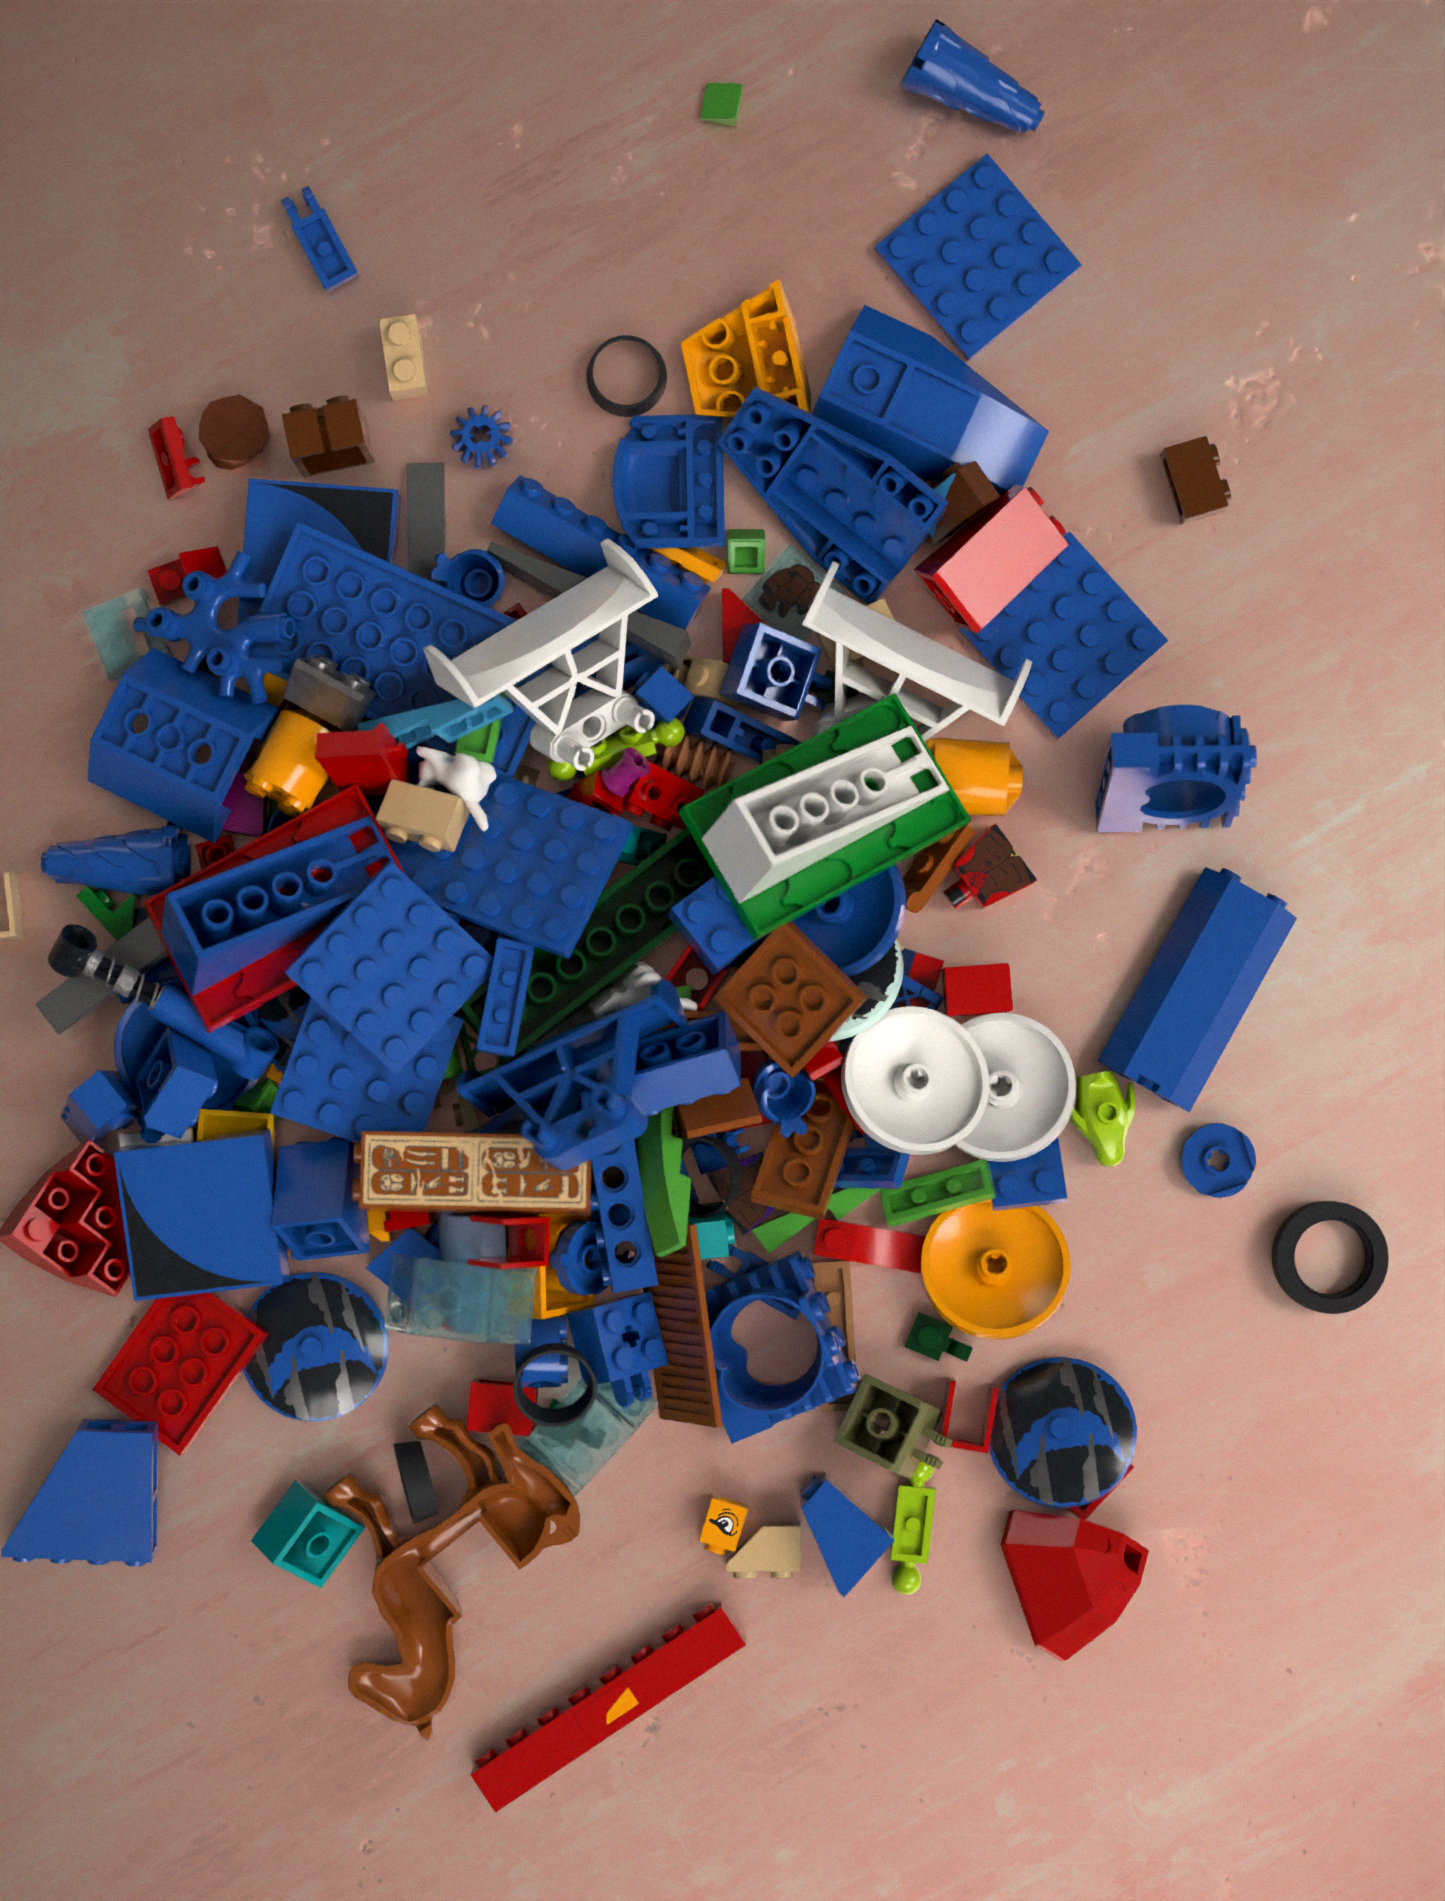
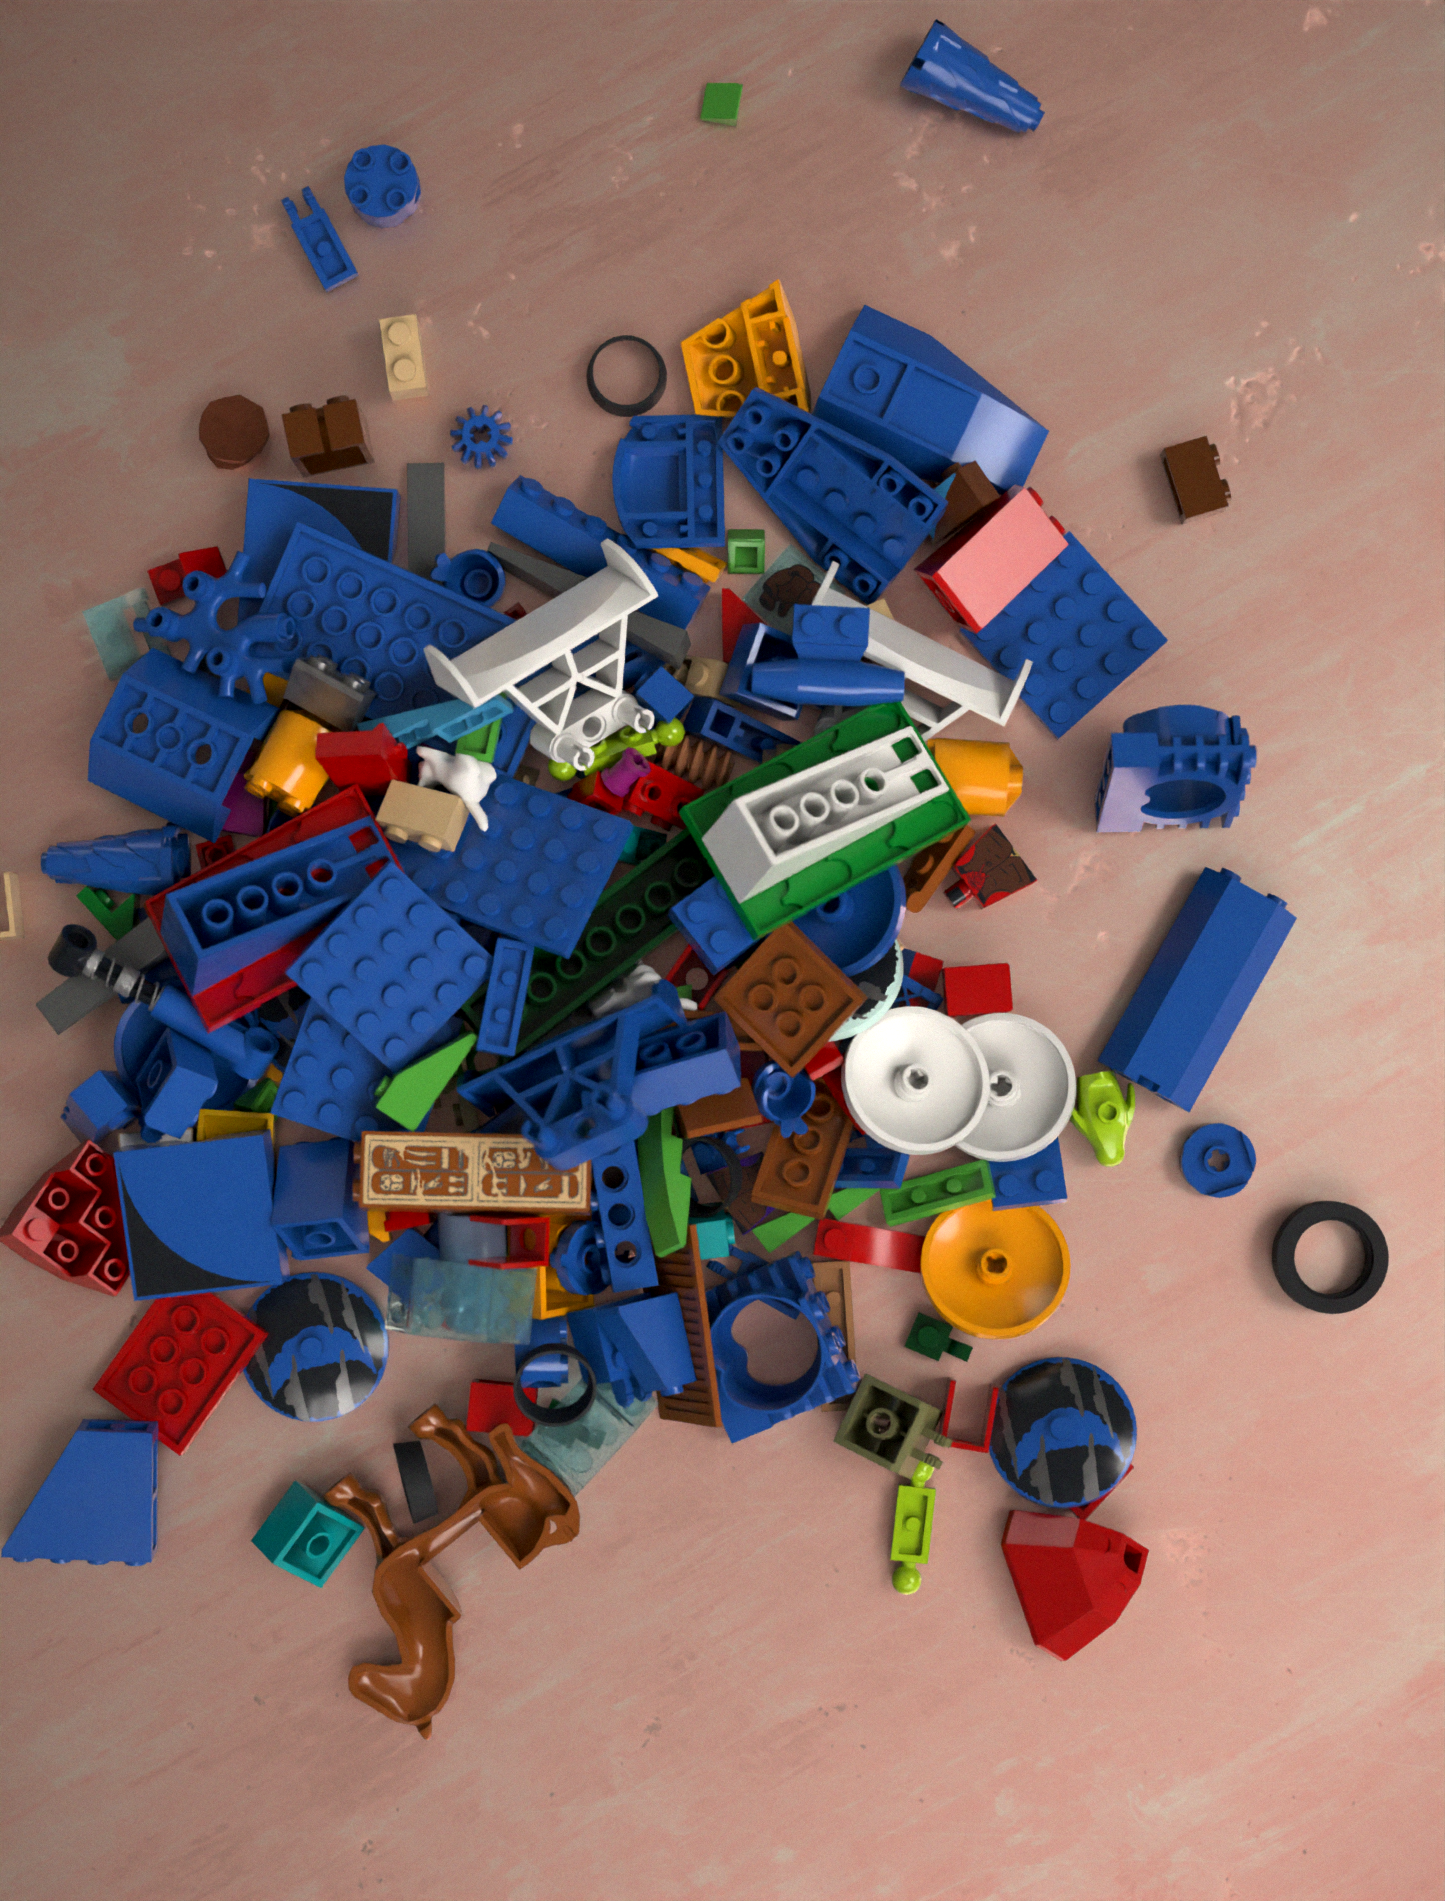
red plate [148,416,205,499] -> none
red brick [470,1602,746,1813] -> none
light orange brick [699,1494,748,1555] -> none
tan slope [726,1522,801,1578] -> none
blue slope [800,1472,895,1597] -> none
blue plate [874,153,1082,362] -> none
none -> blue brick [344,144,421,228]
none -> bright green slope [373,1030,478,1132]
none -> blue slope [596,1292,697,1397]
none -> blue plate [751,604,905,707]

